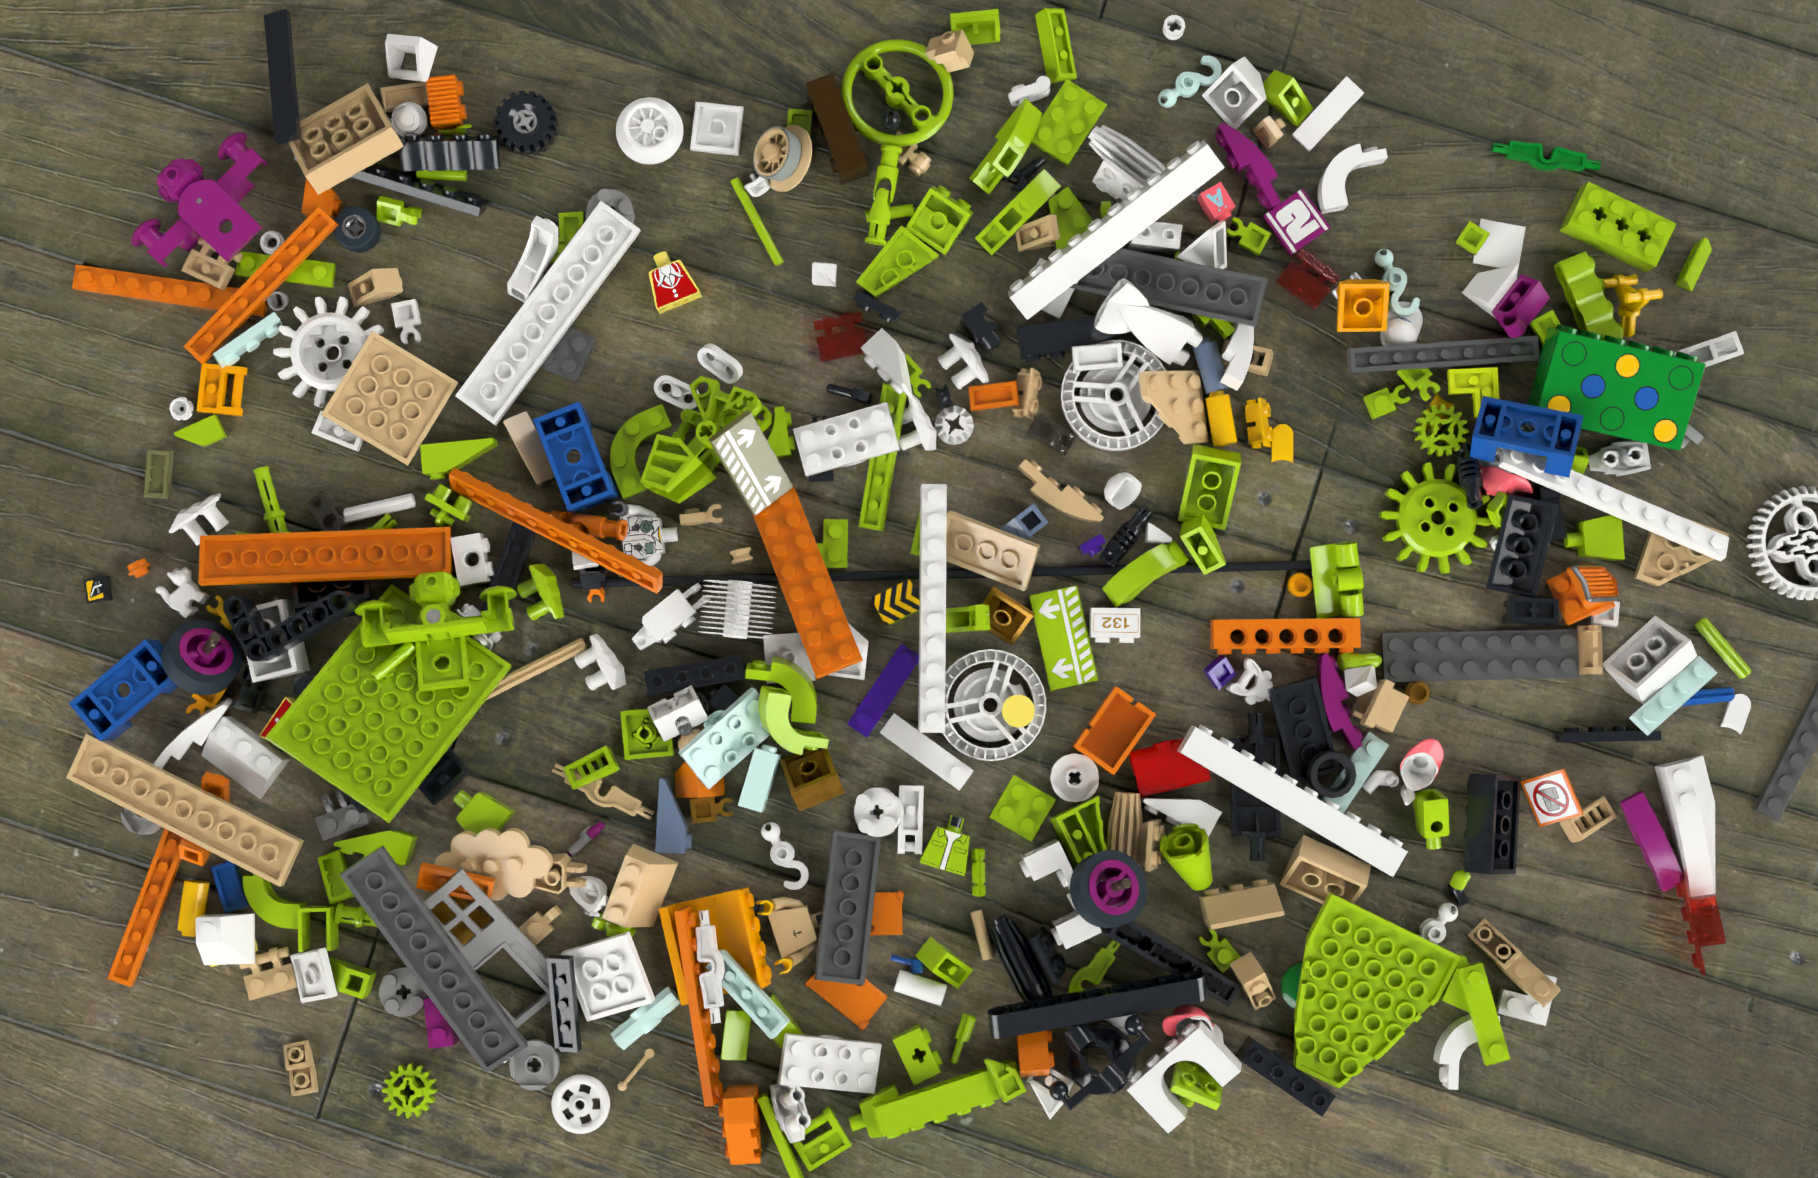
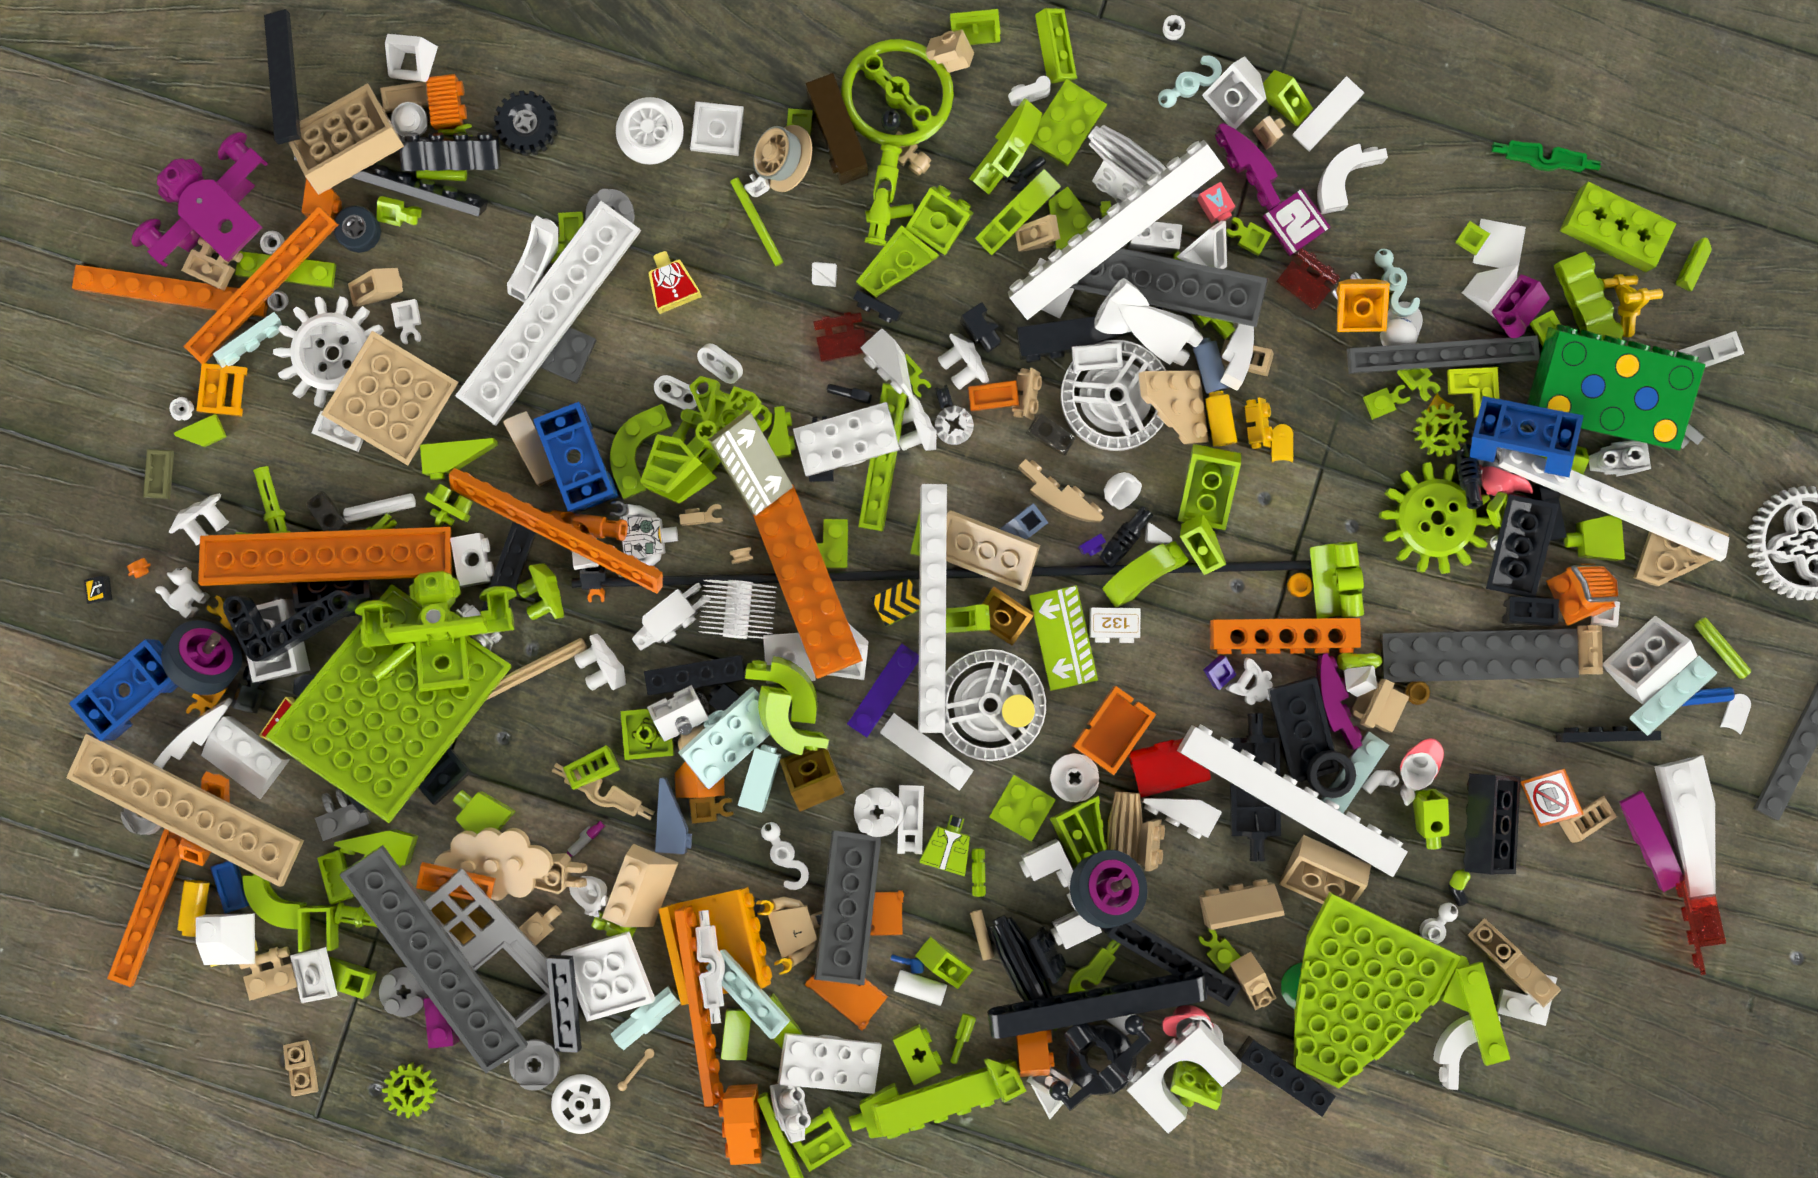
lime cone [1159,823,1213,891] -> none

